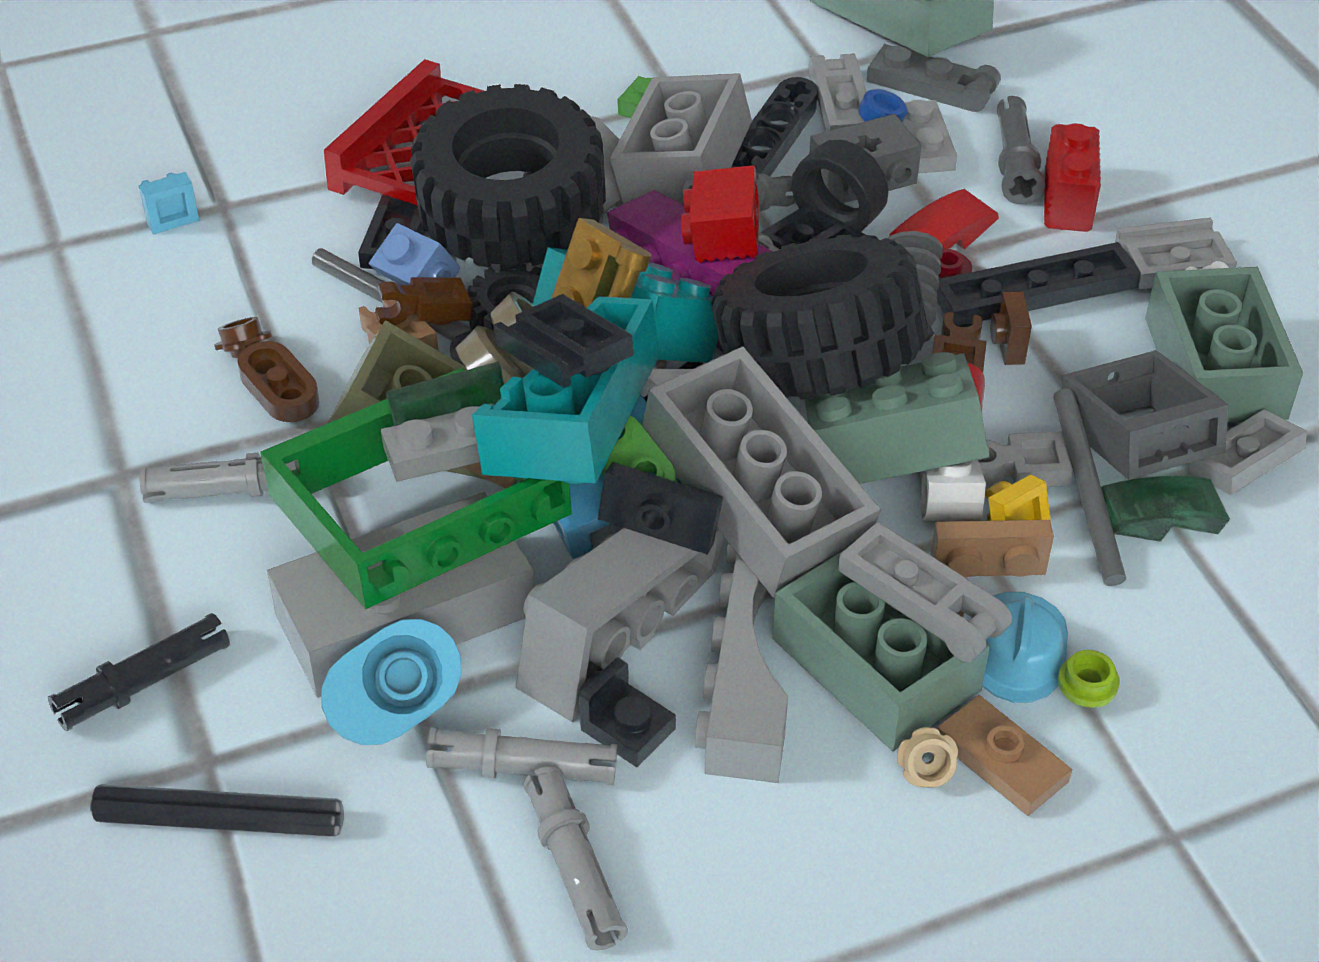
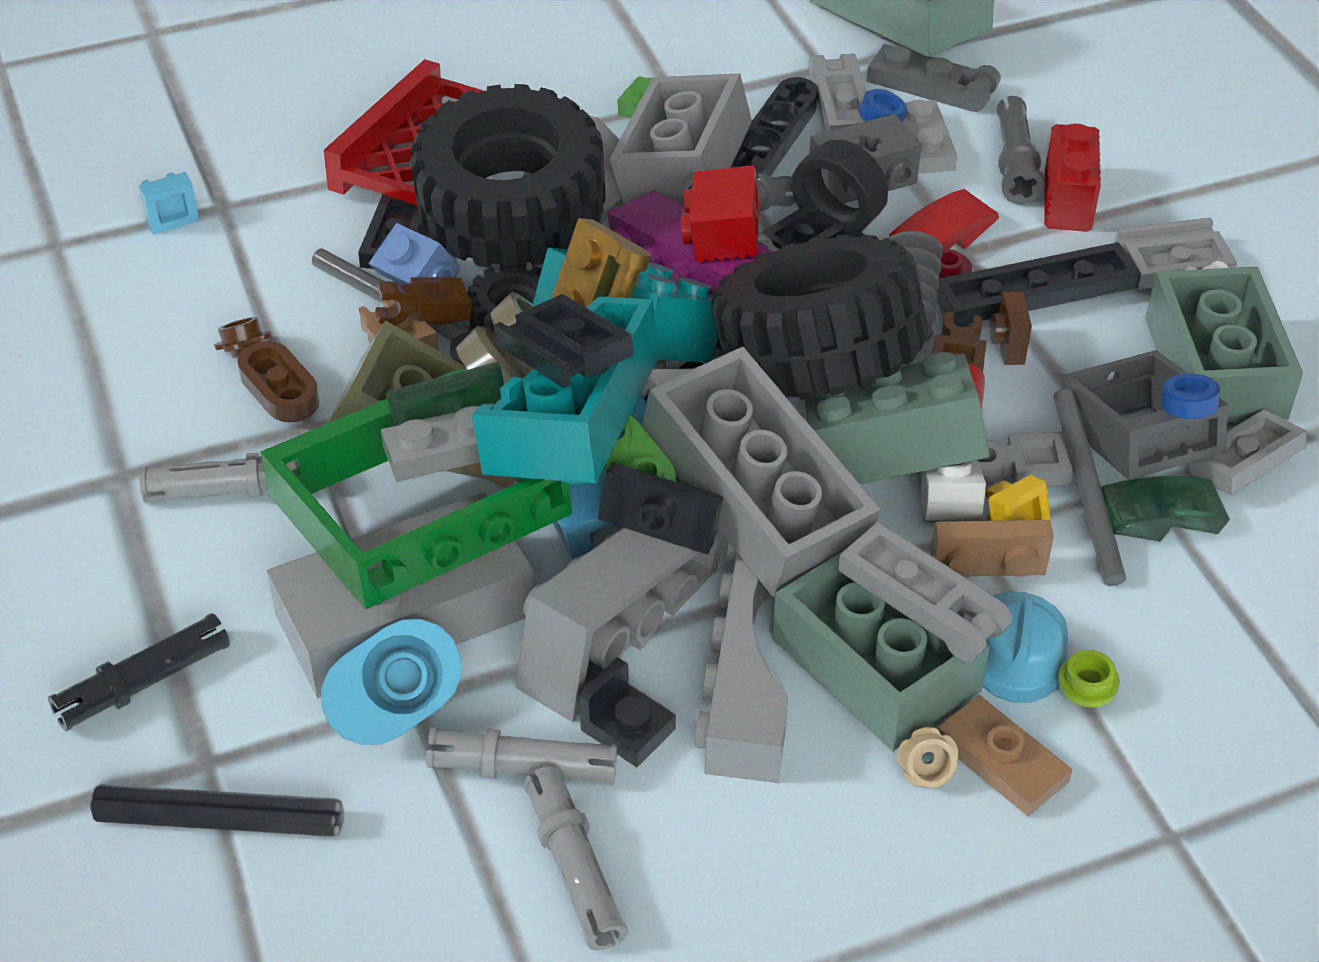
none -> blue tile [1162,373,1220,419]

